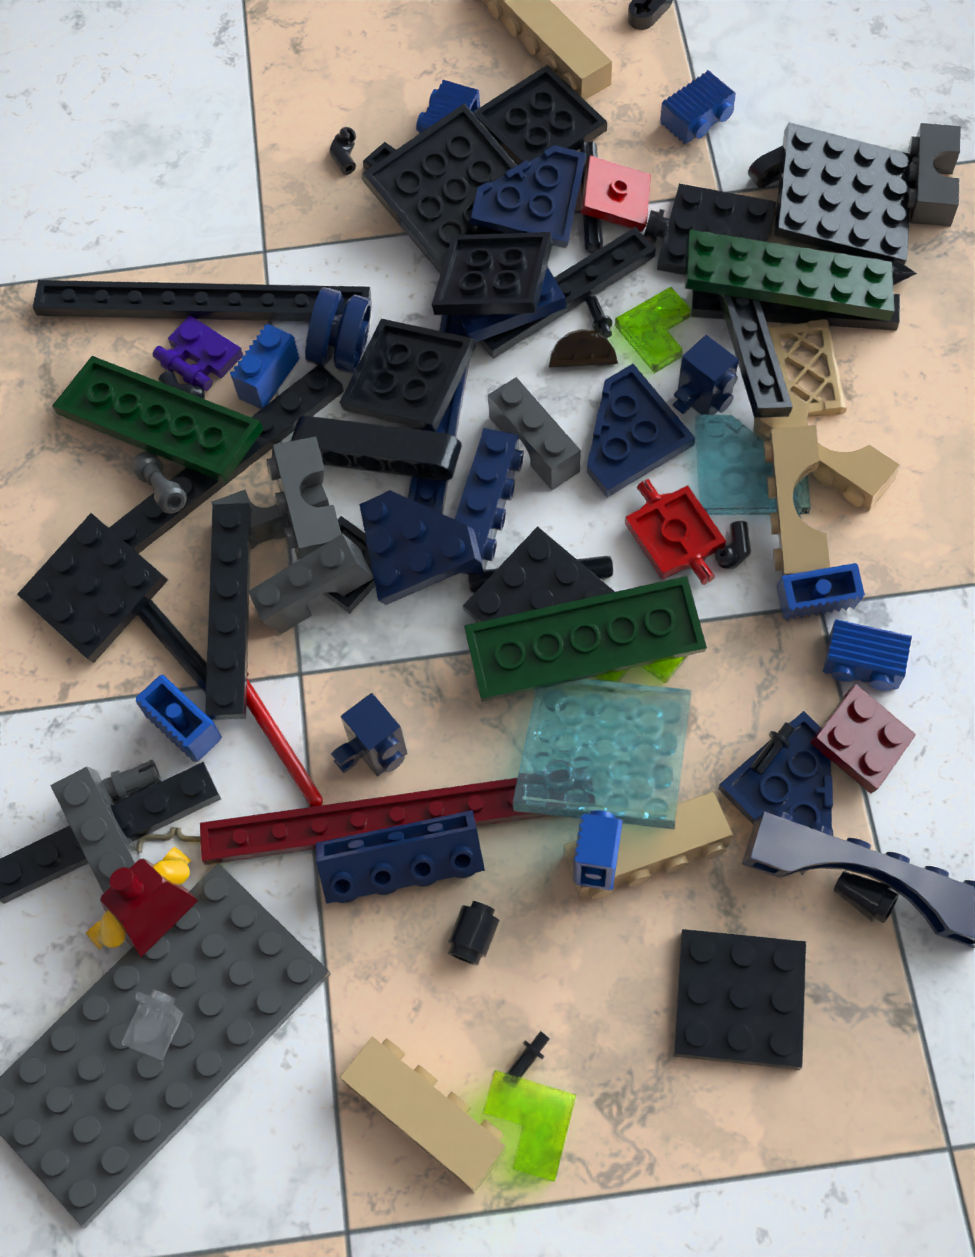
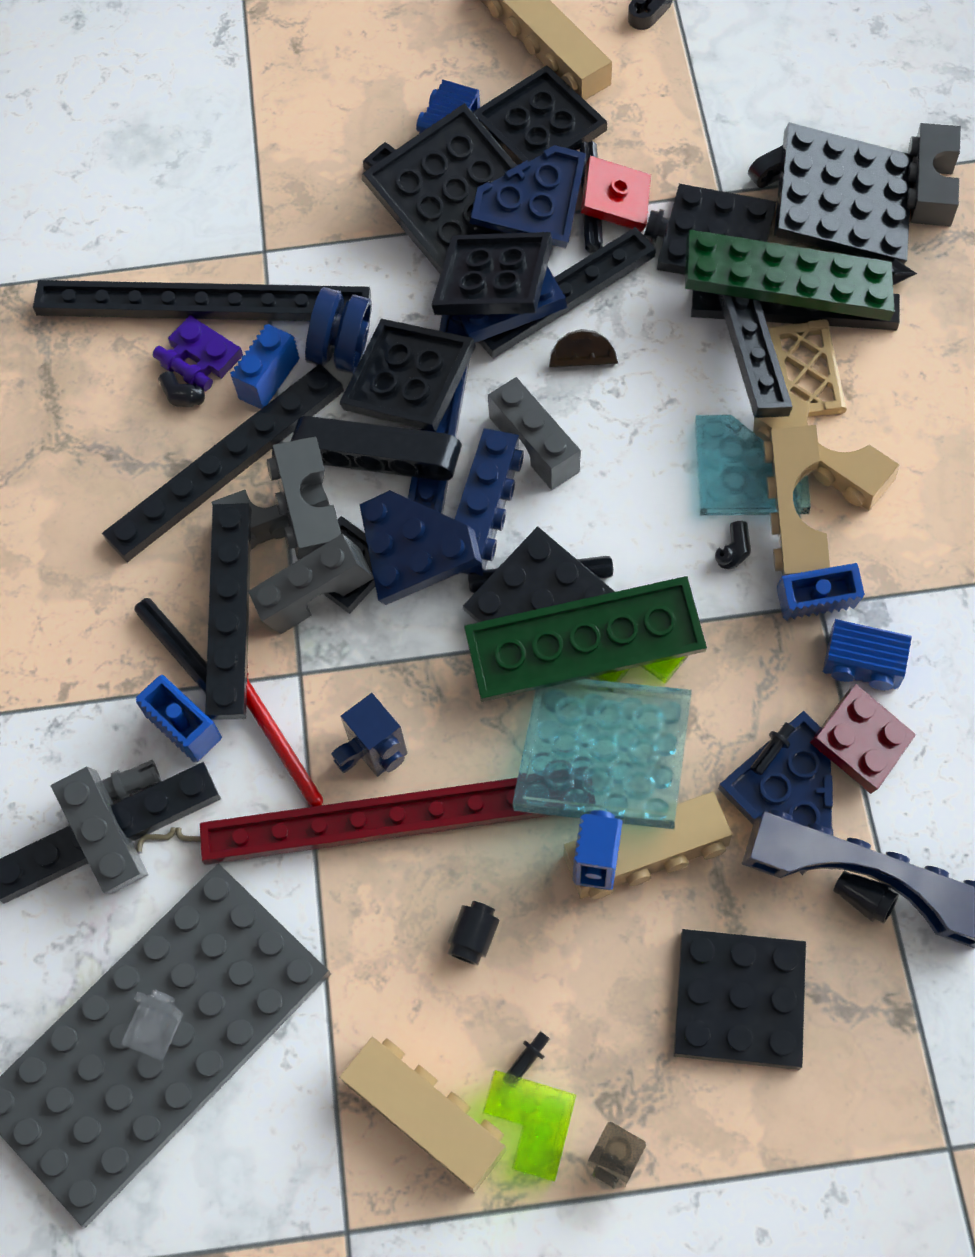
black plate [17,513,168,663] -> none
dark green plate [52,356,263,483] -> none
dark red torso [85,846,198,957] -> none
dark grey piece [132,451,187,513] -> none
dark blue brick [316,810,485,904] -> none
black arm [329,127,356,175] -> none
black piece [586,296,612,338] -> none
dark blue plate [587,364,695,497] -> none
clear neon green plate [615,287,691,373] -> none
red plate [625,479,726,585] -> none
blue brick [660,70,736,144] -> none
dark blue brick [672,334,739,420] -> none
none -> clear smoke bracket [587,1122,646,1189]

